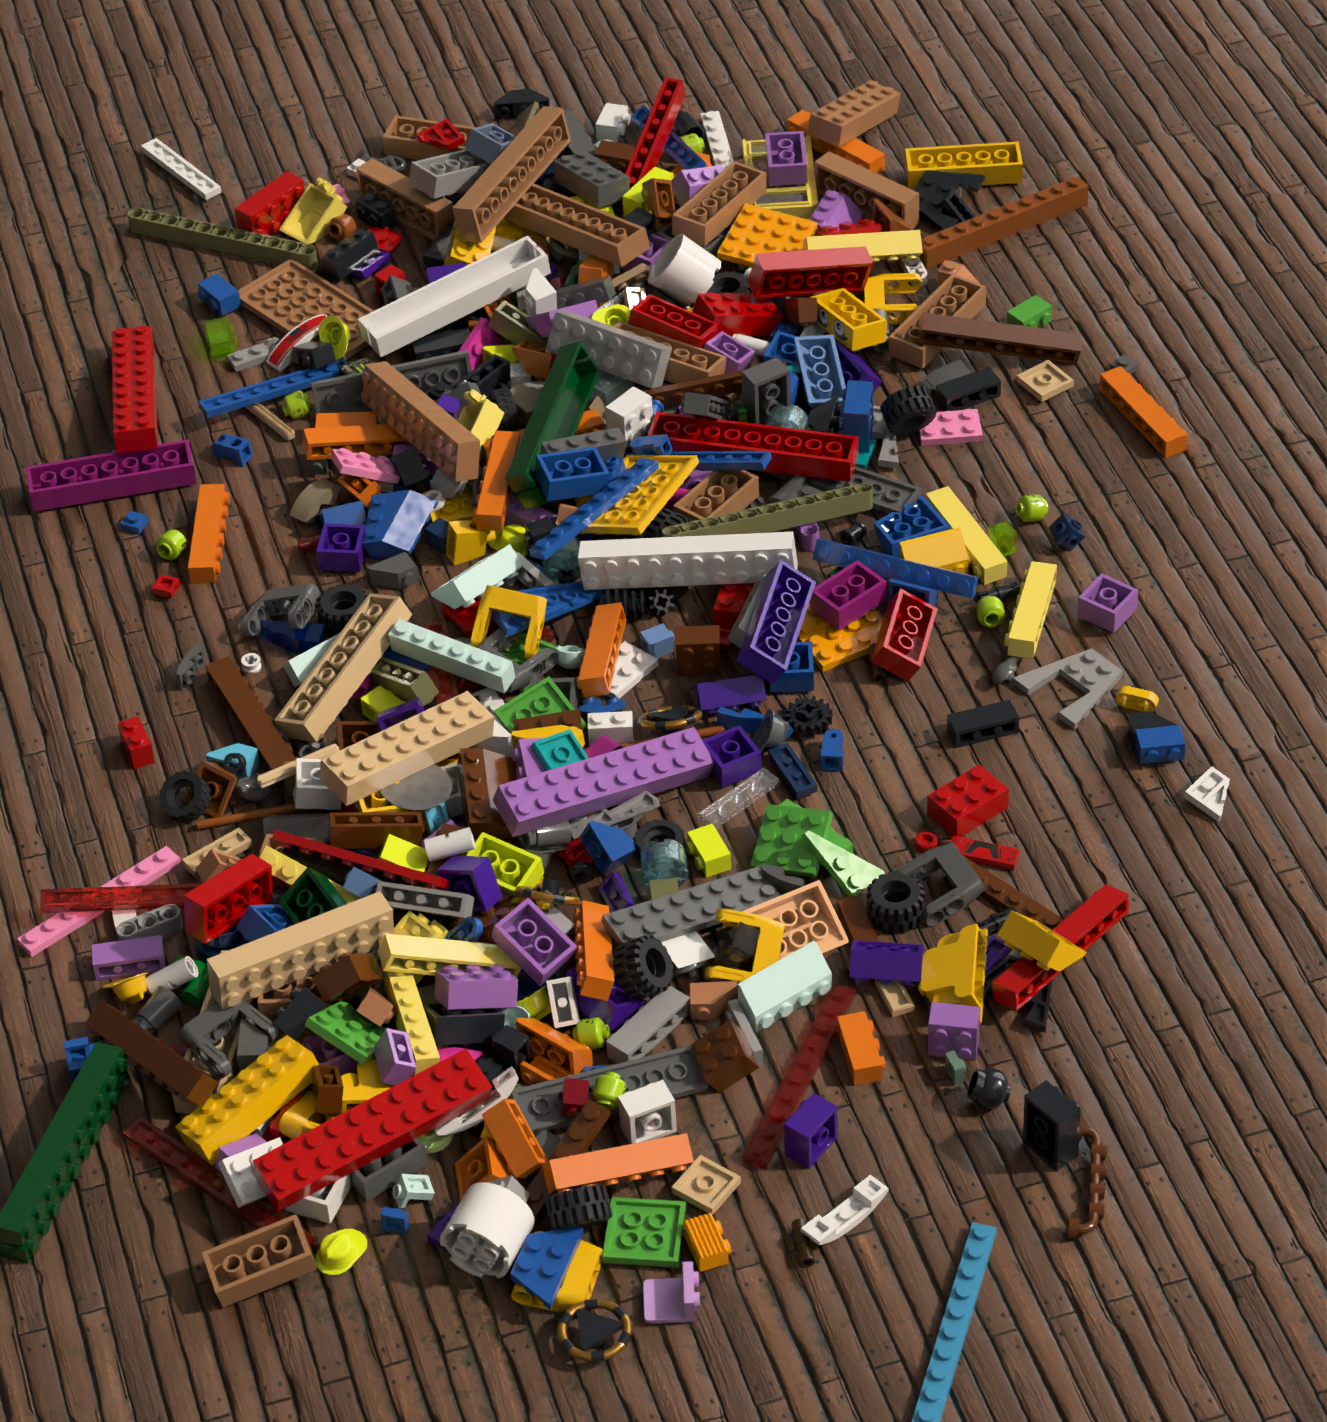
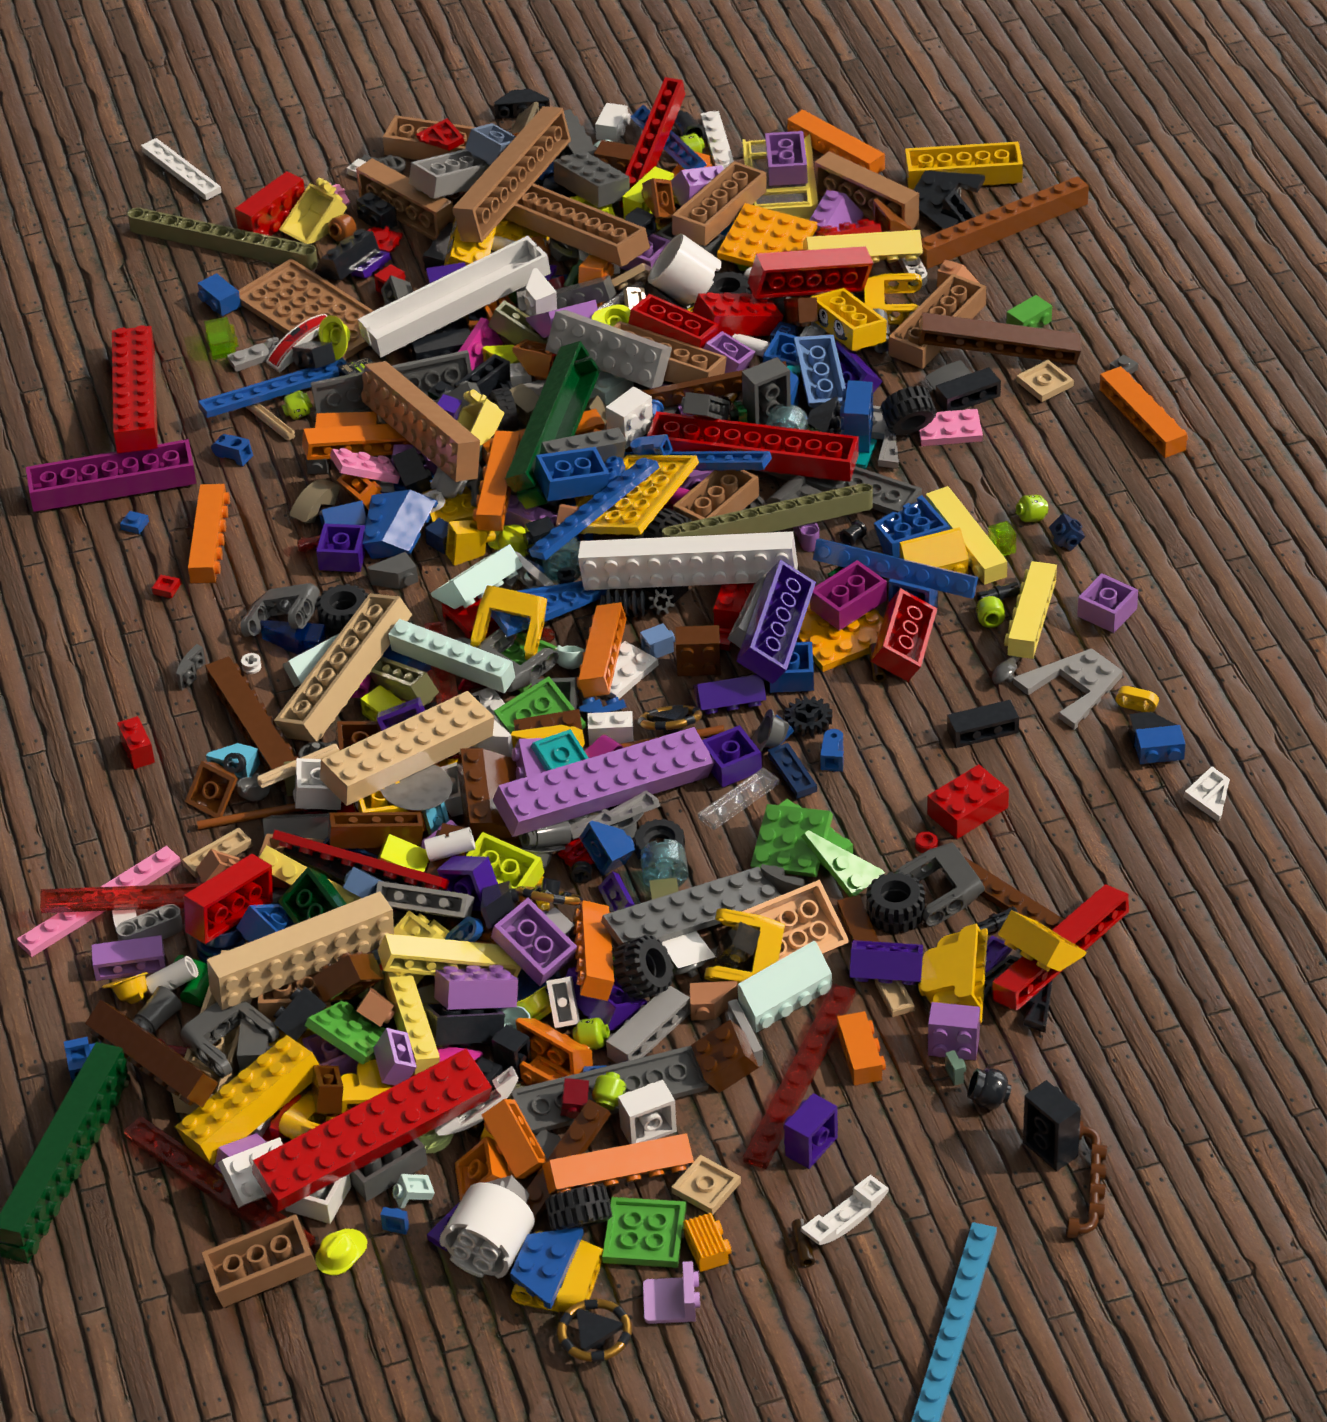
lime head [156,530,187,560] -> none
black tyre [159,770,211,823] -> none
neon yellow brick [685,824,731,878] -> none
blue slope [717,706,764,734] -> none
medium nougat brick [807,81,901,147] -> none
red tile [950,836,1020,871] -> none
none -> black slope [480,881,519,929]

